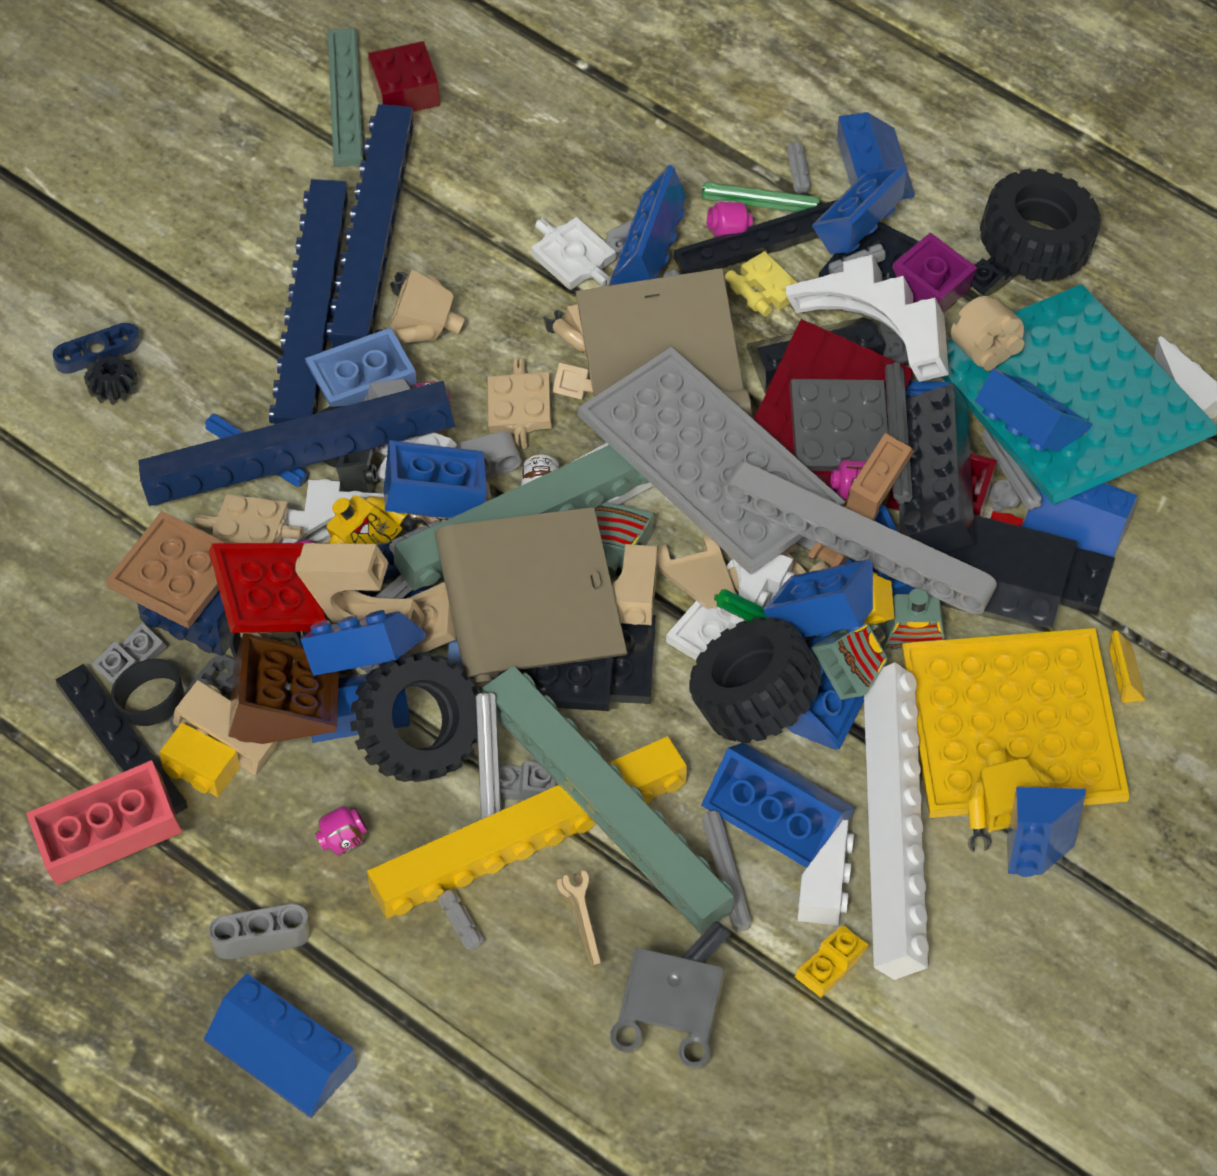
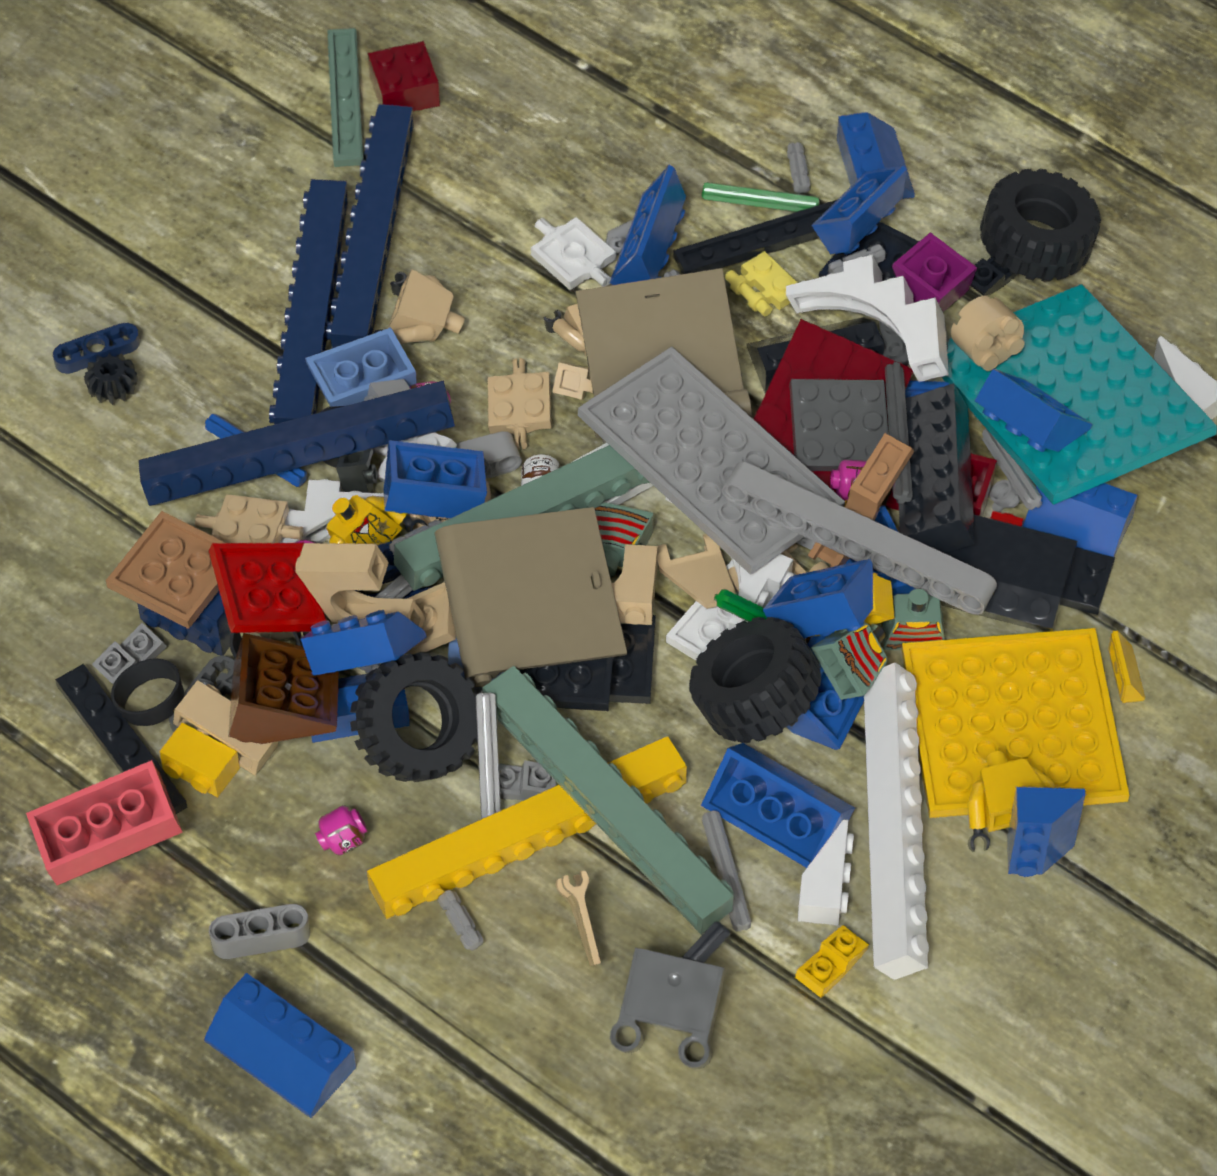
dark pink head [706,200,753,237] -> none

